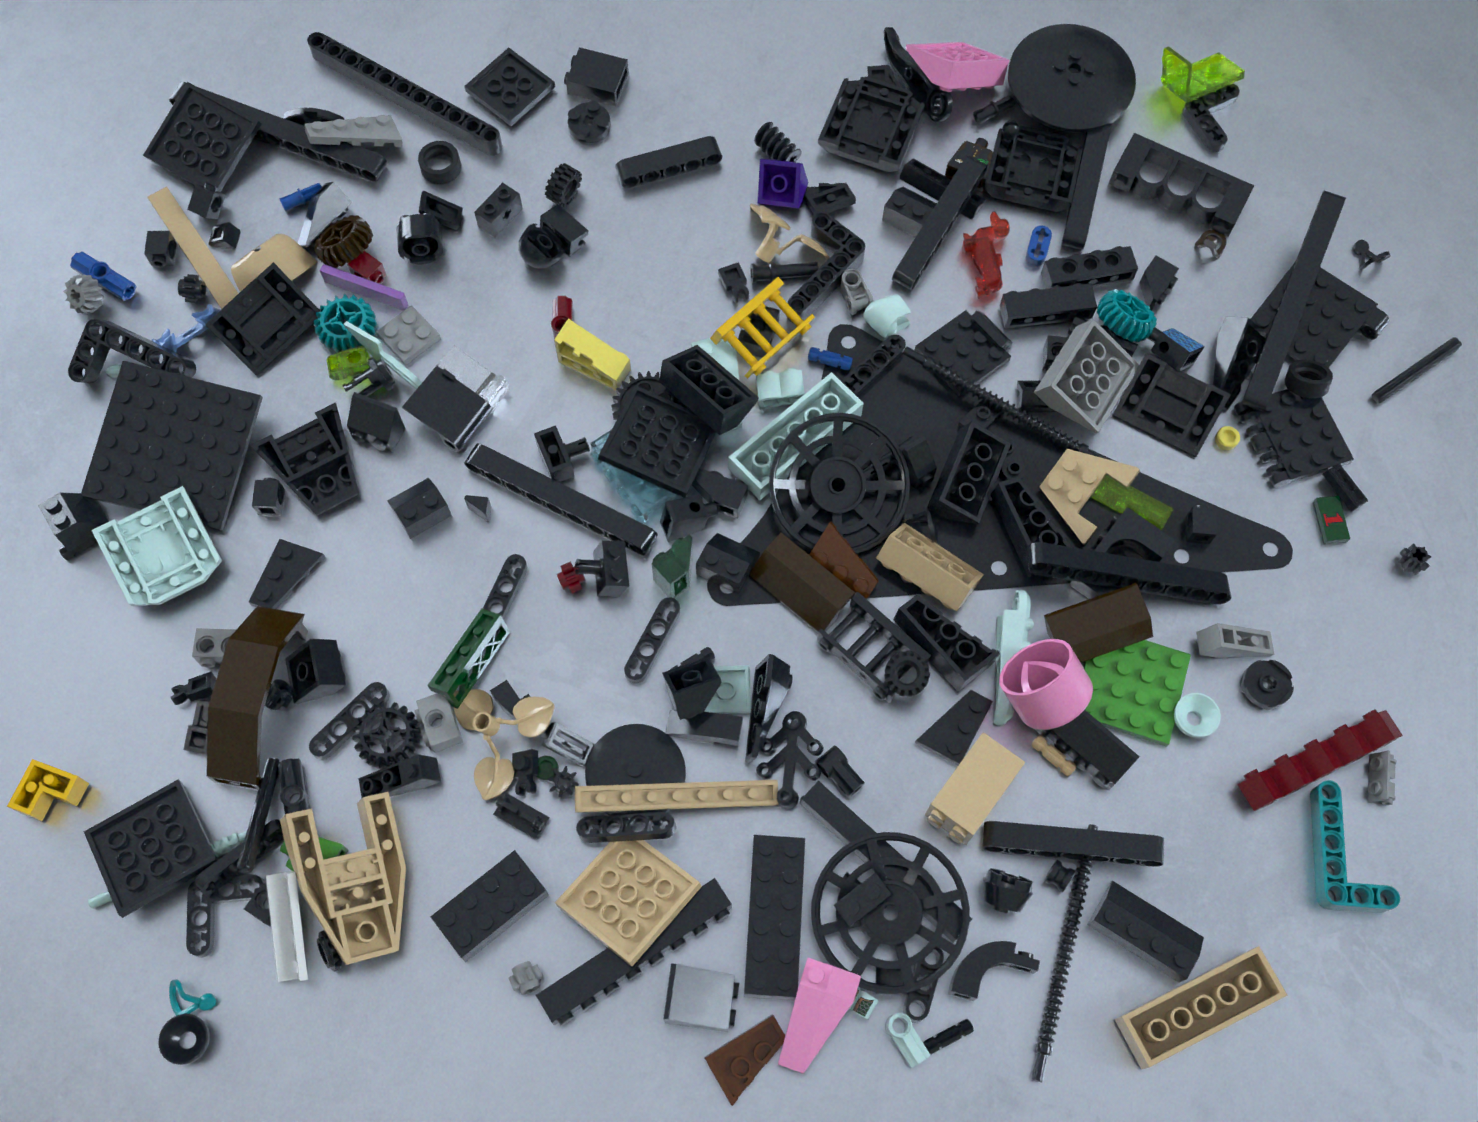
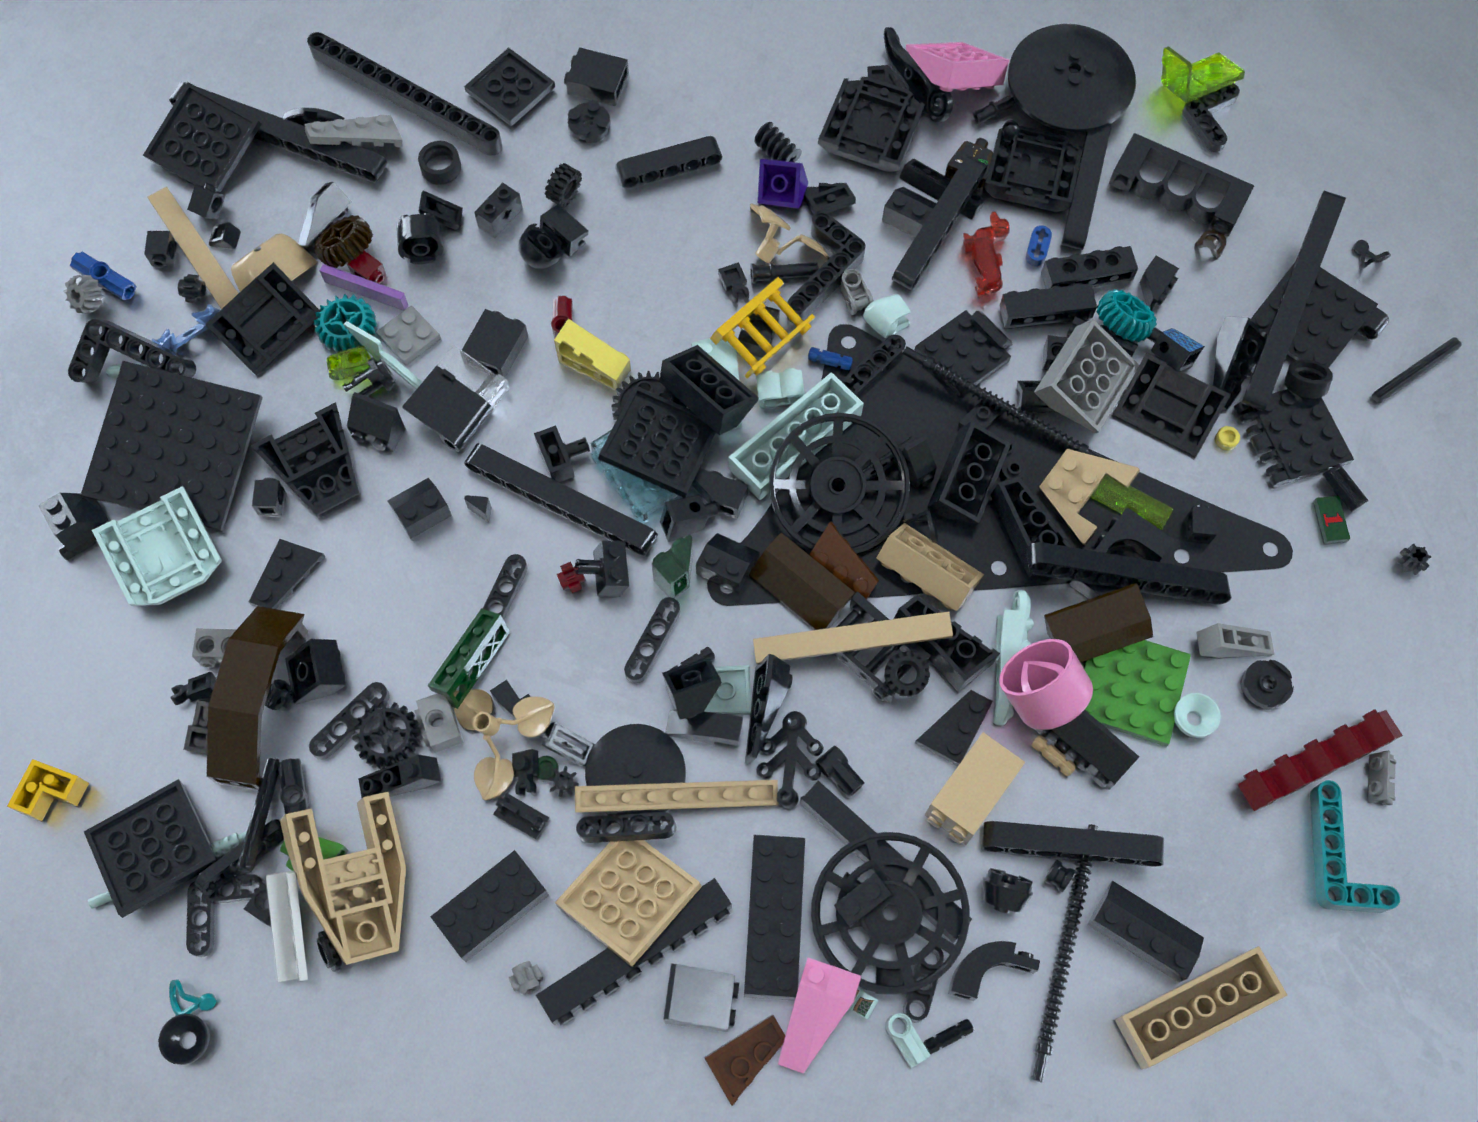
blue axle [279,183,322,212] -> none
none -> black brick [460,309,528,380]
none -> tan tile [753,612,953,664]

